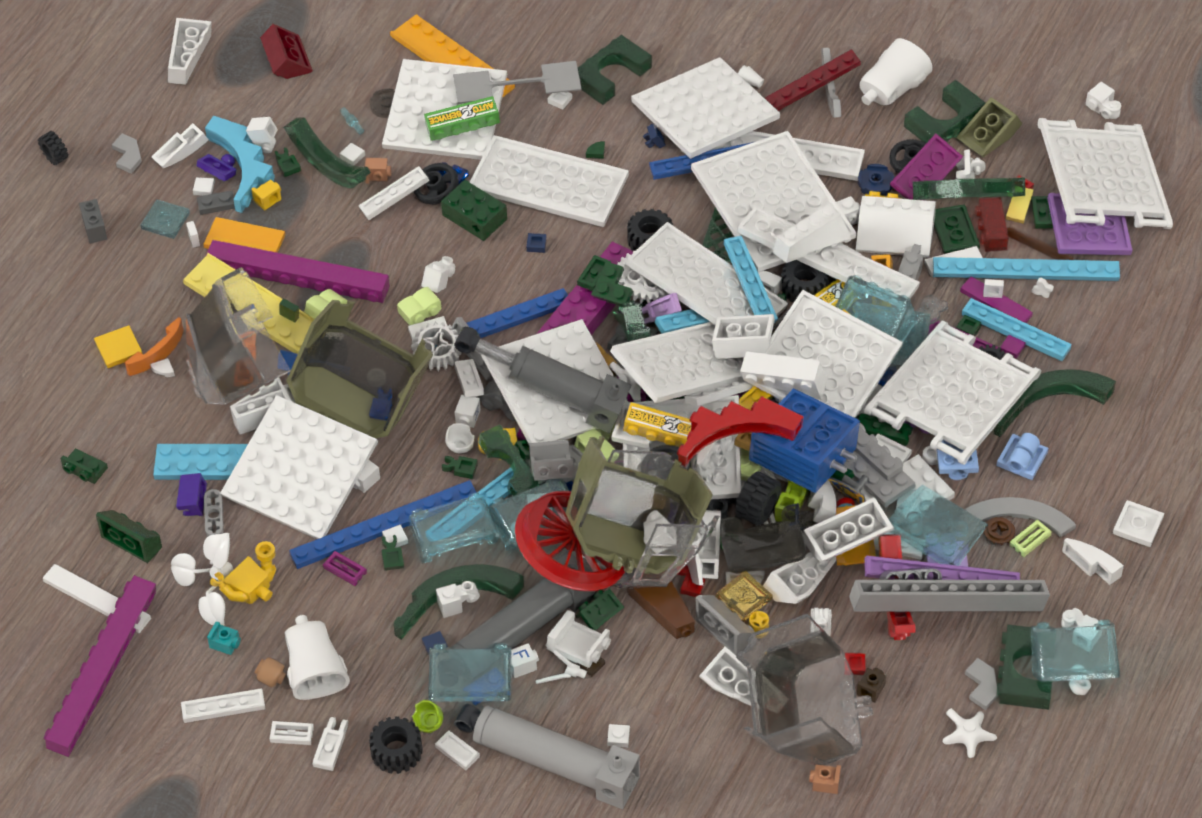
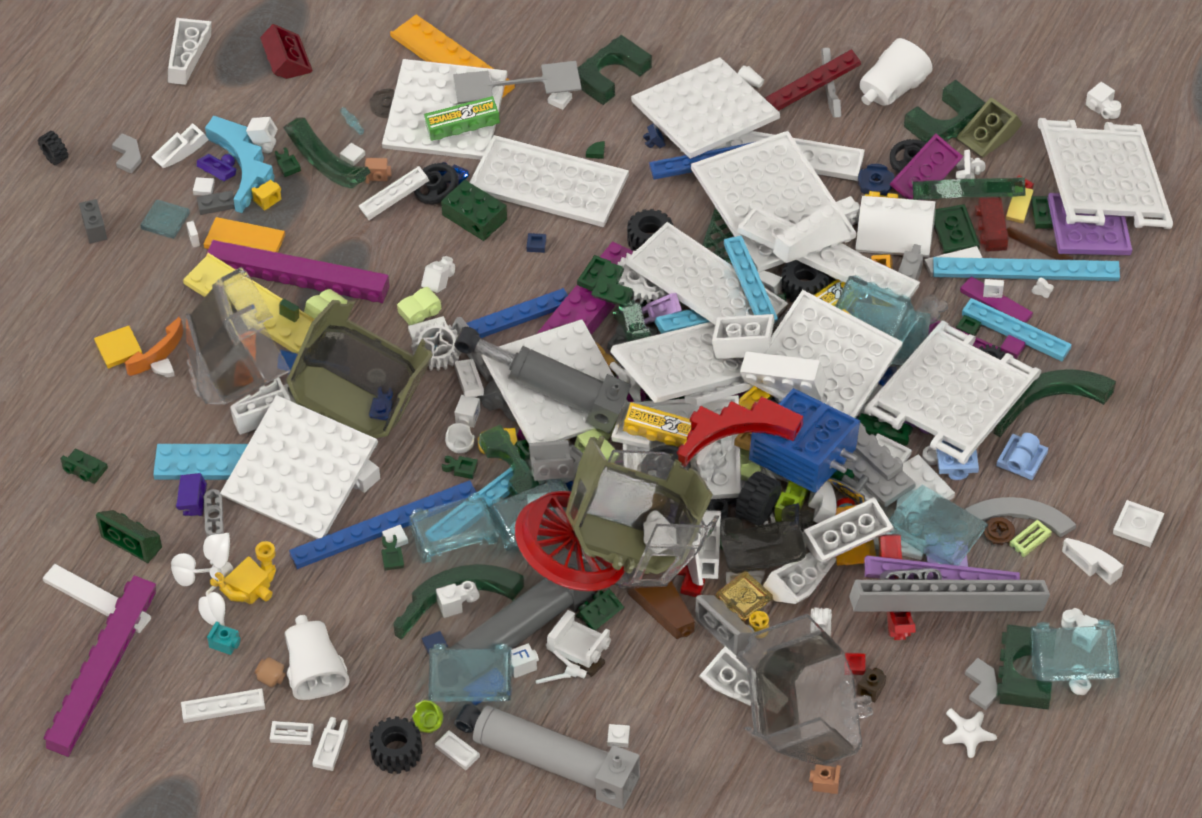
magenta tile [323,551,367,586] -> none

